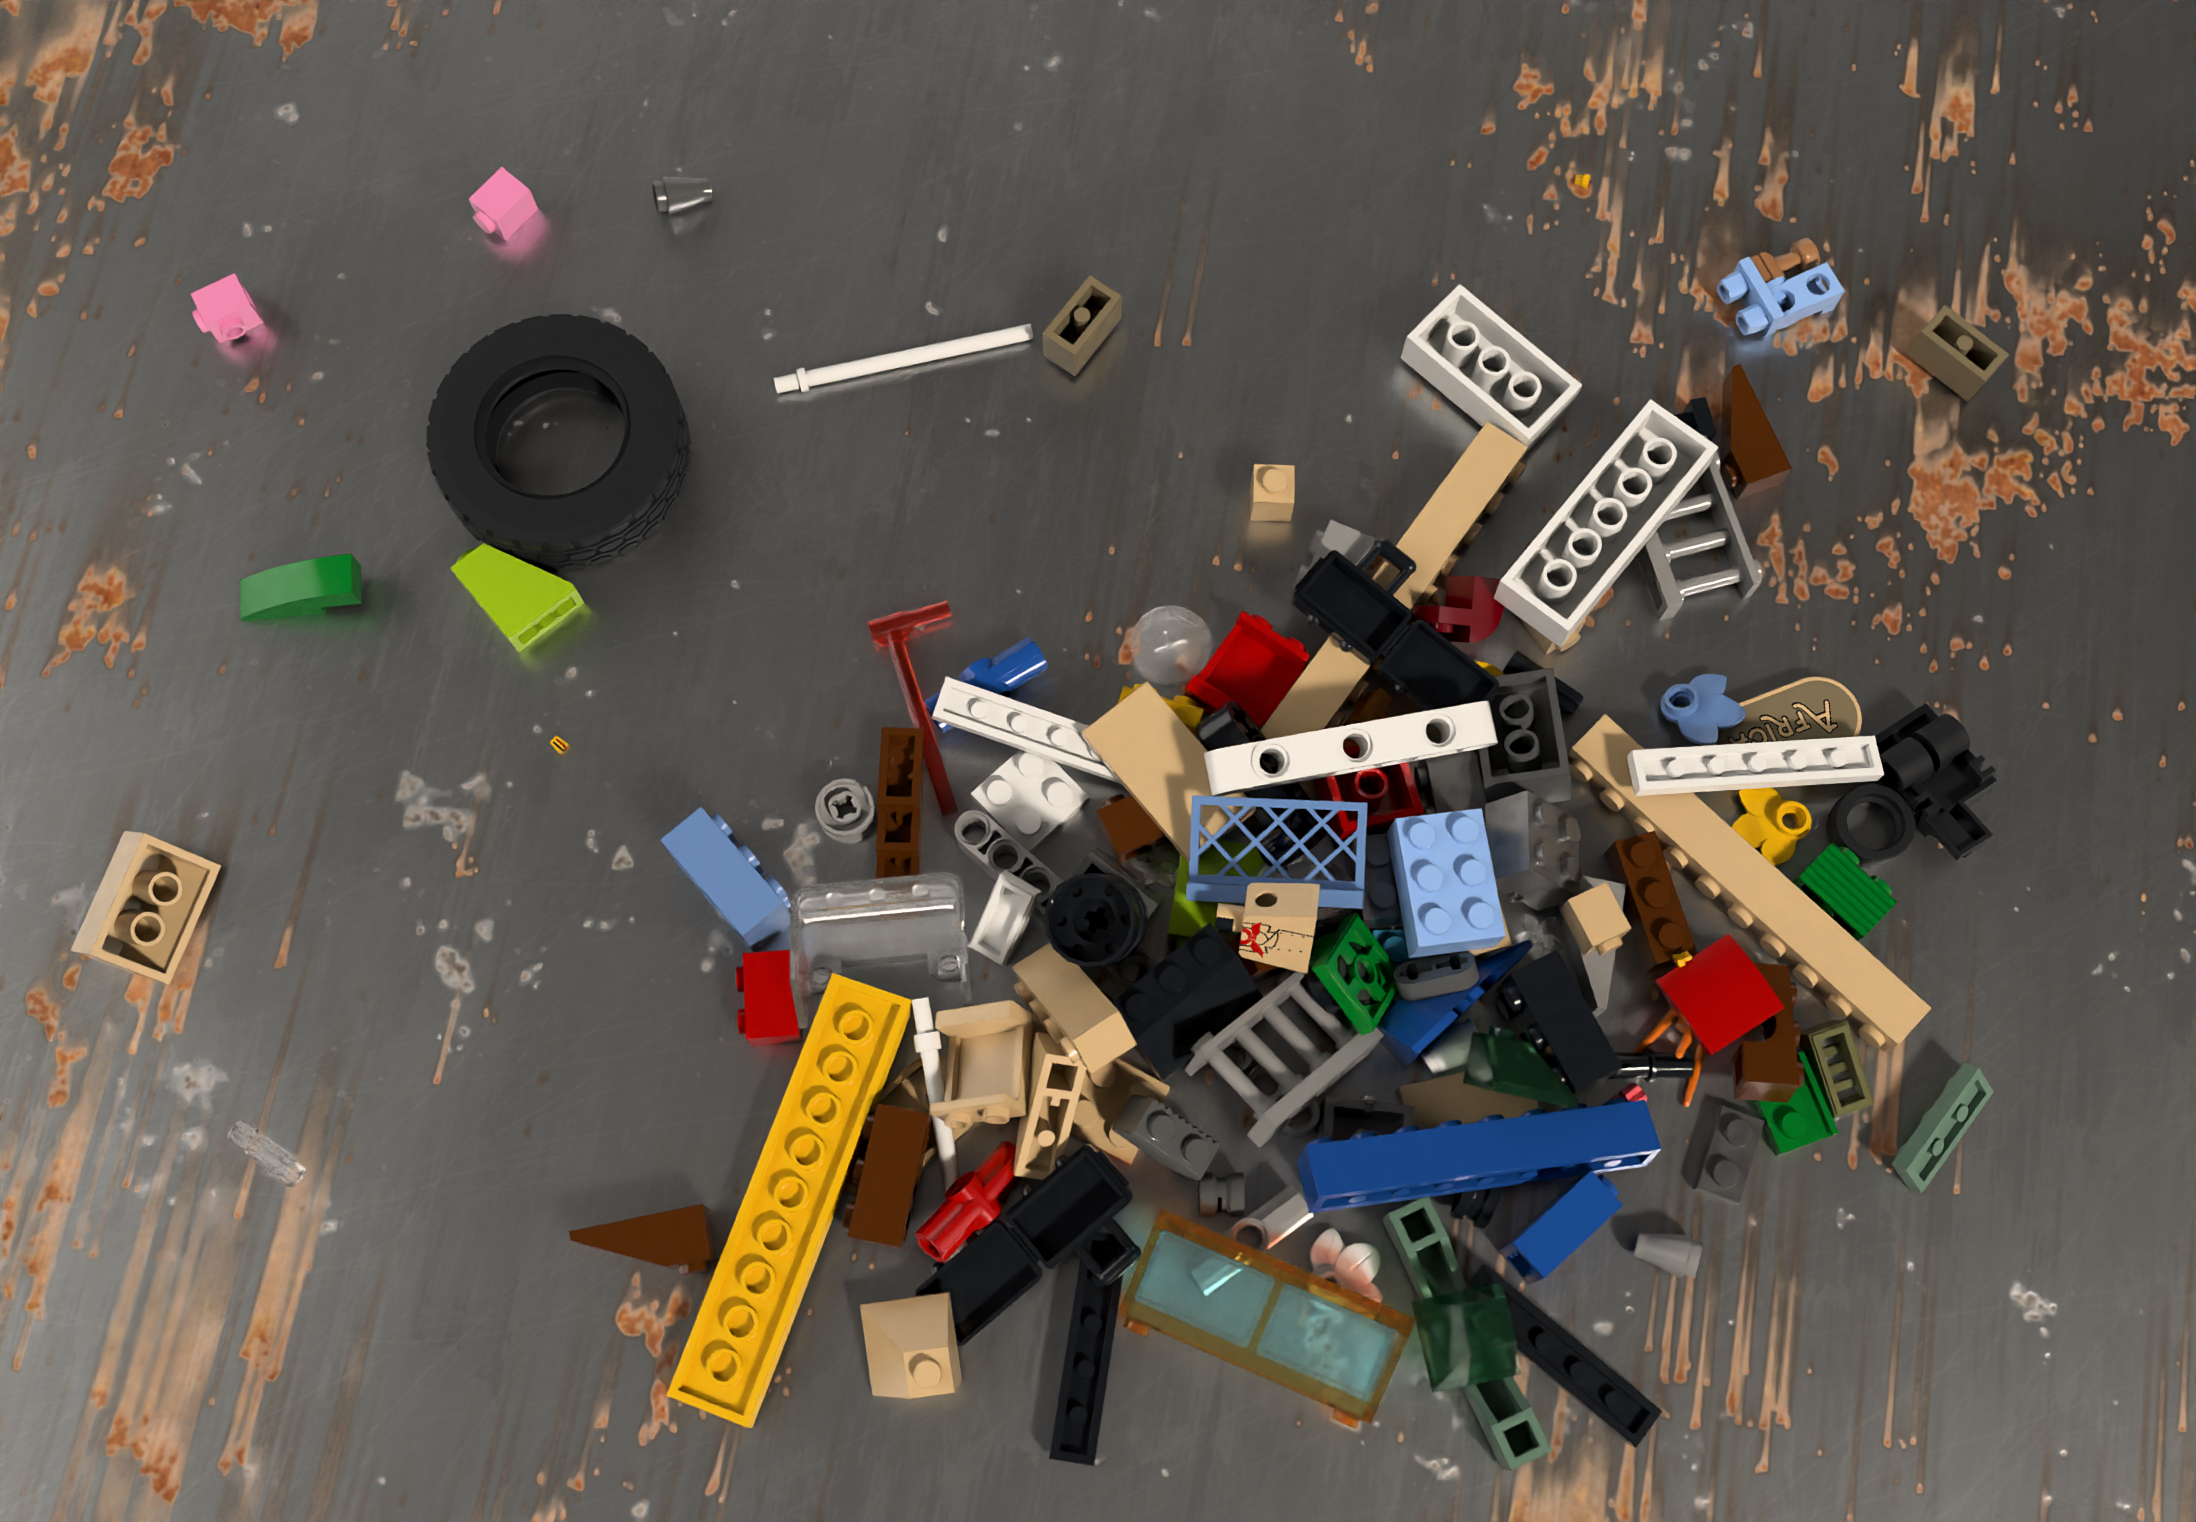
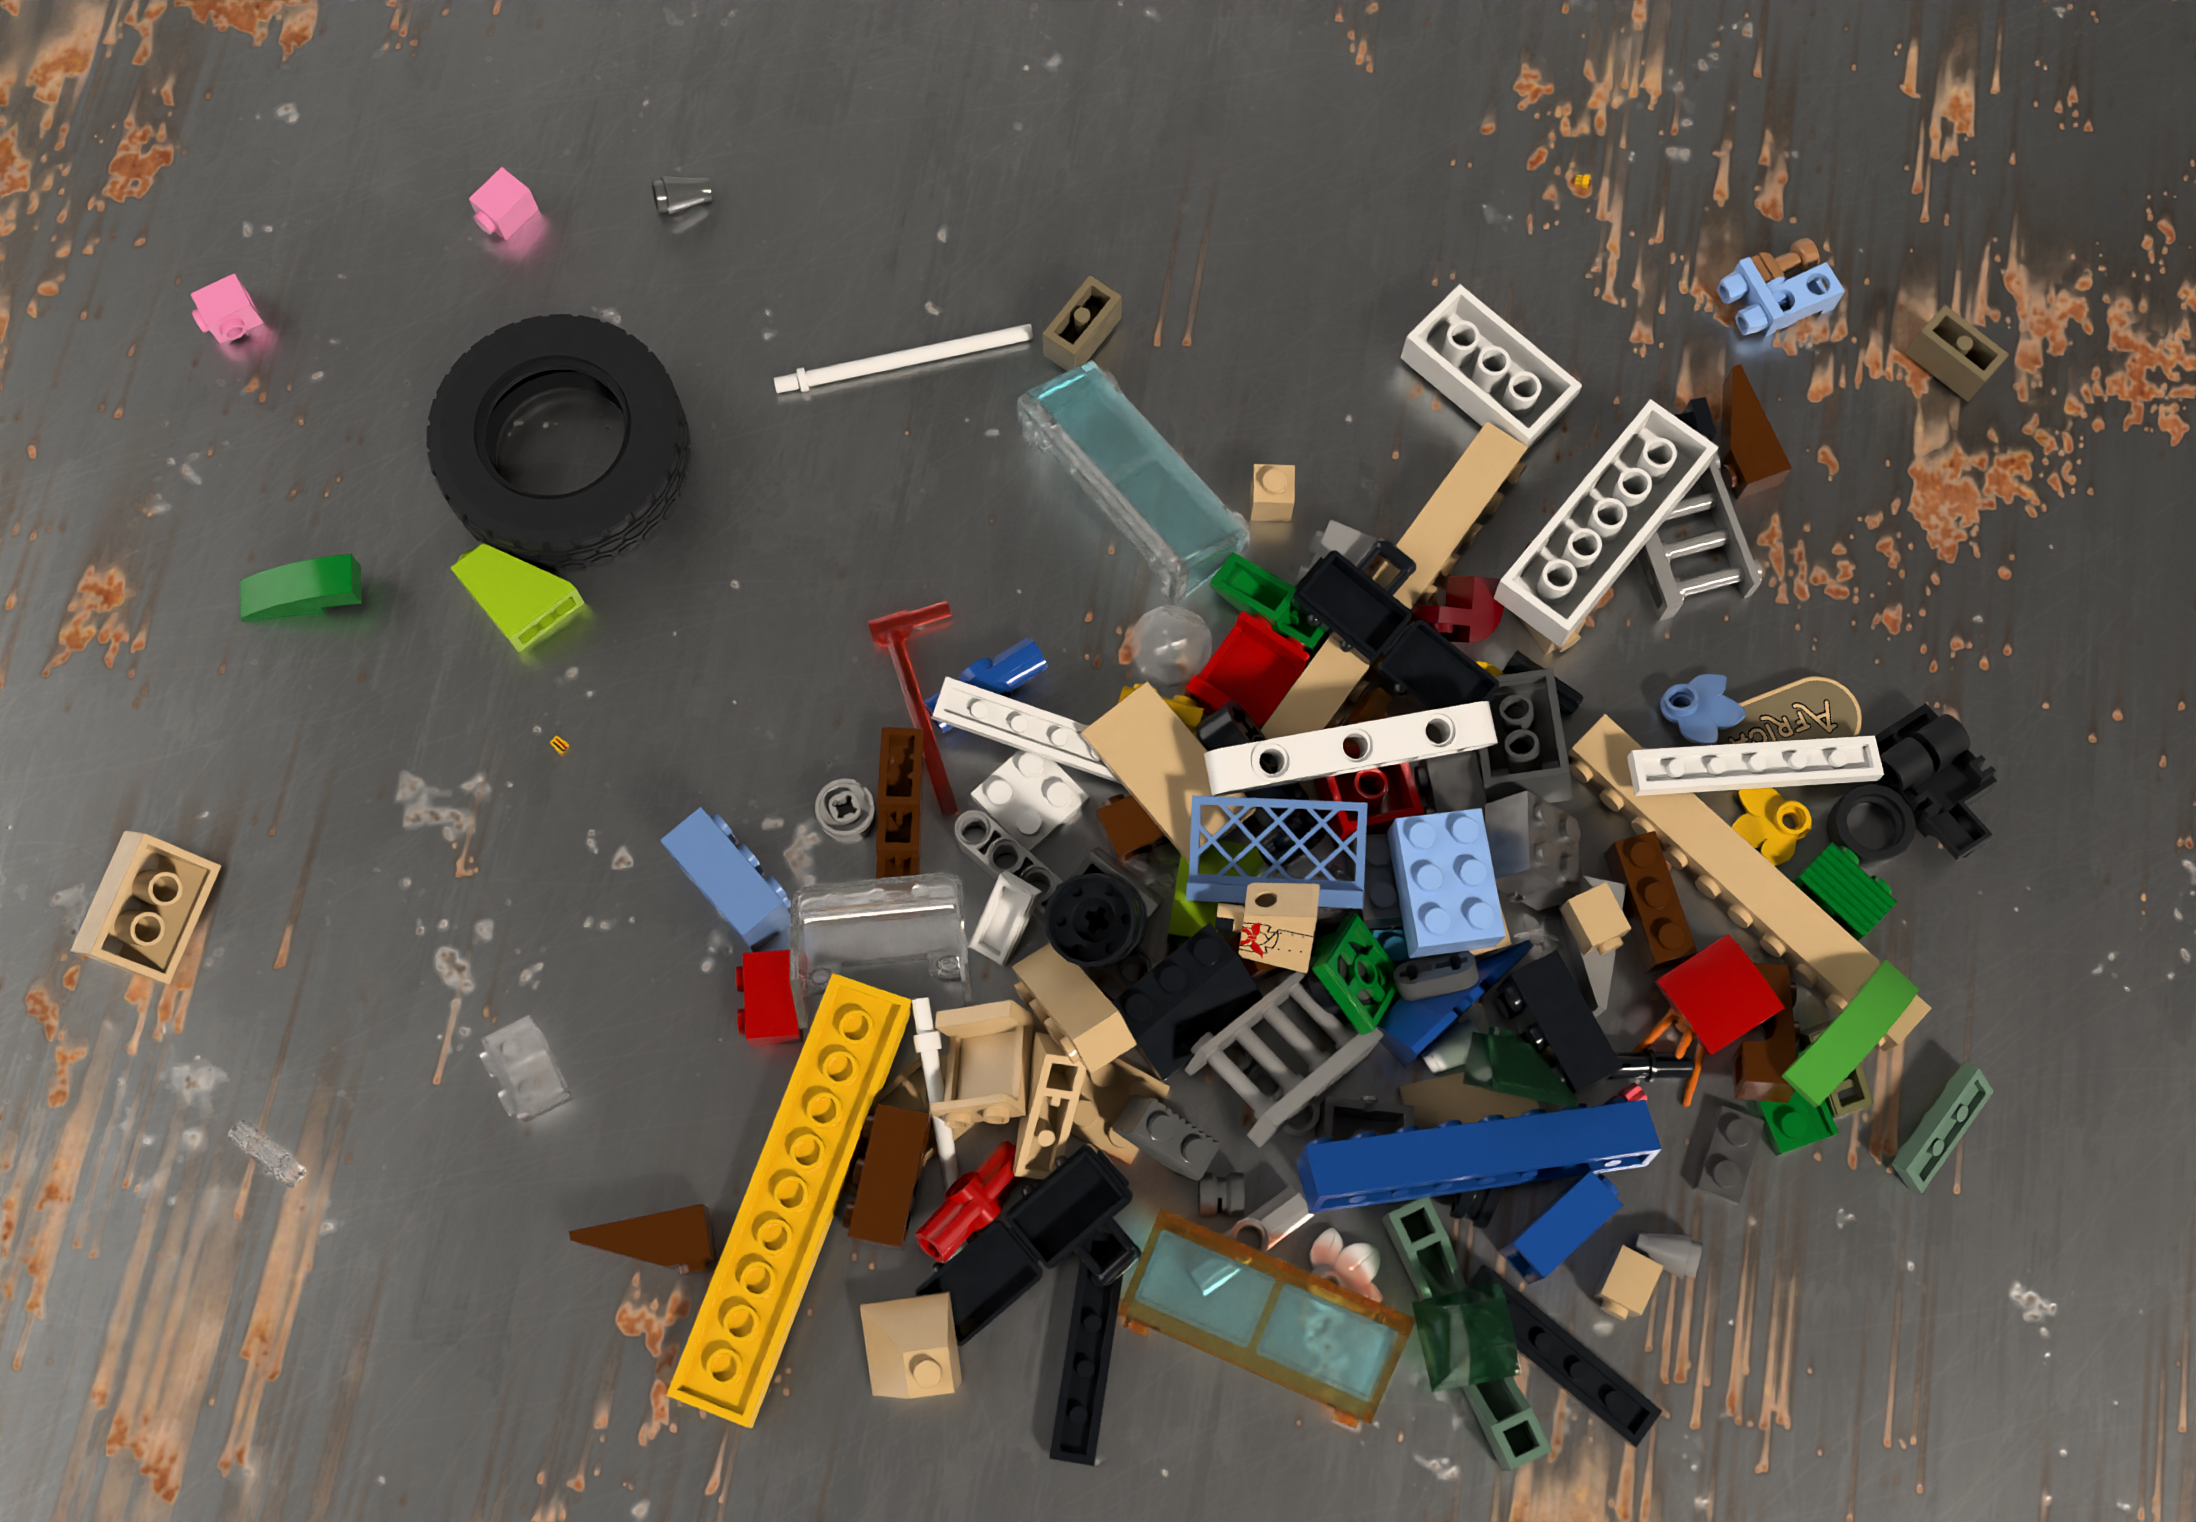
yellow piece [1672,951,1692,967] -> none
none -> clear brick [481,1015,574,1123]
none -> windscreen [1016,360,1250,606]
none -> green slope [1209,552,1330,661]
none -> tan brick [1592,1245,1664,1320]
none -> bright green slope [1781,959,1919,1108]

